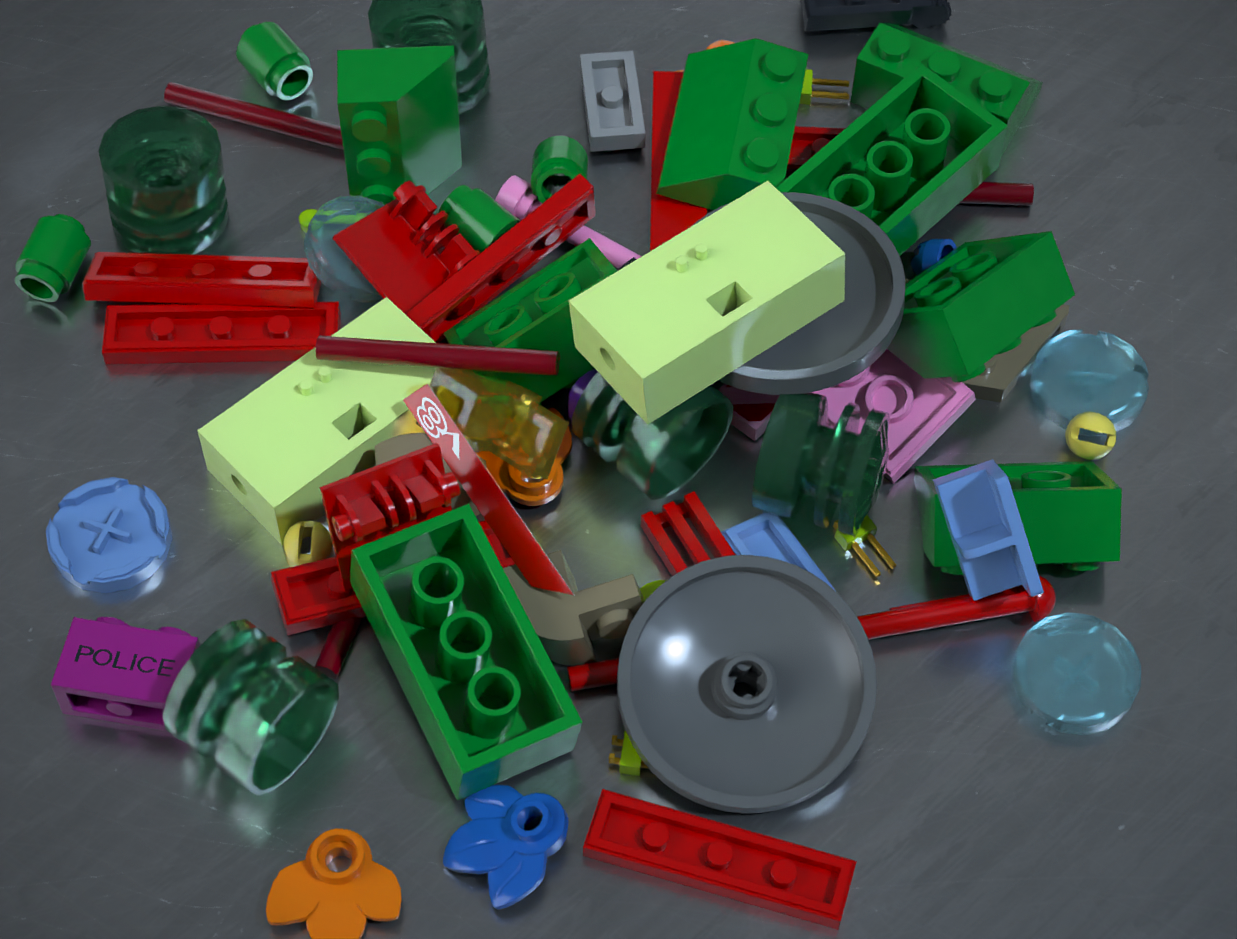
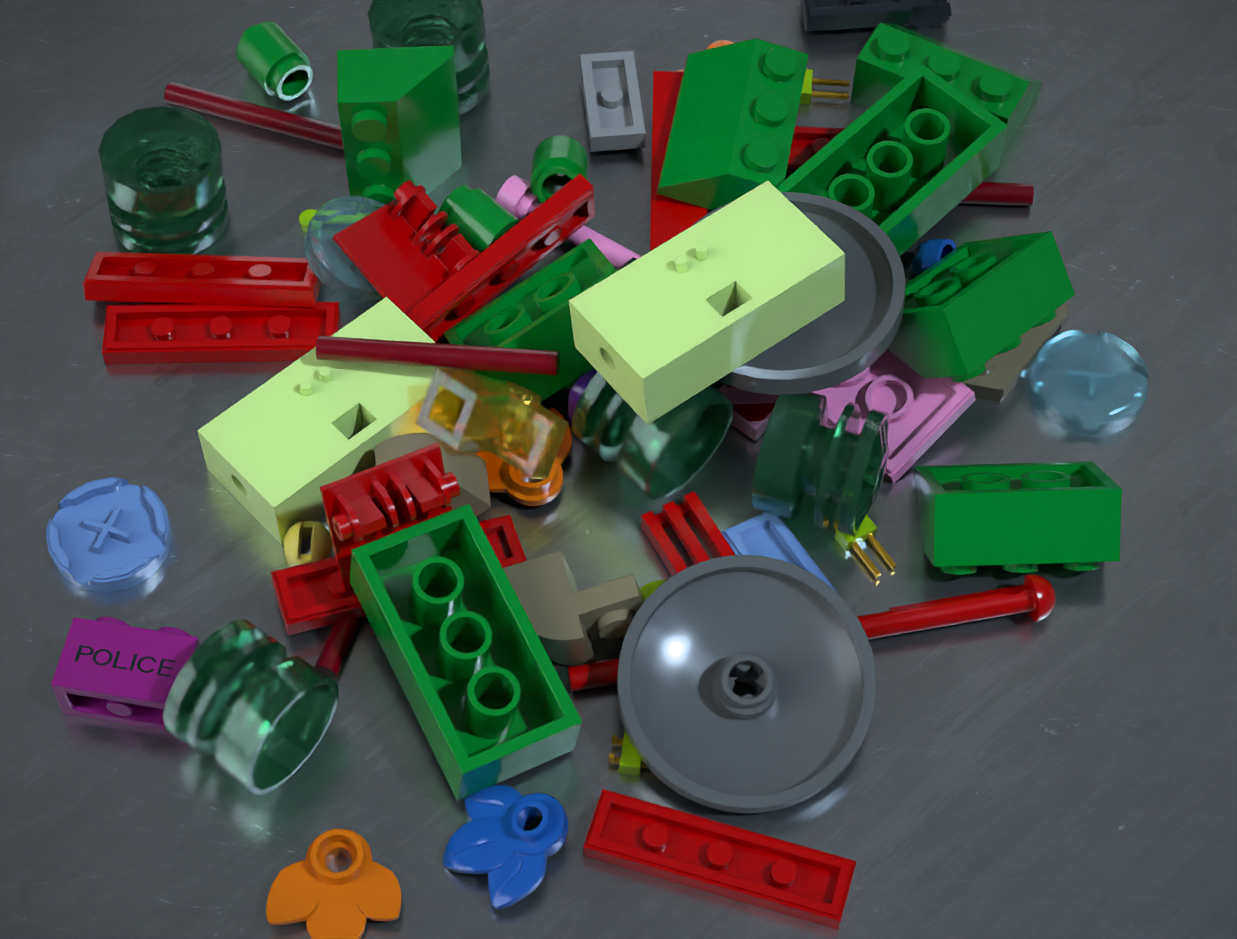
green brick [15,214,91,302] -> none
red sticker [403,384,574,595] -> none
medium blue panel [933,459,1044,601] -> none
clear light blue tile [1012,612,1141,735] -> none
light yellow hinge [1065,411,1116,460] -> none

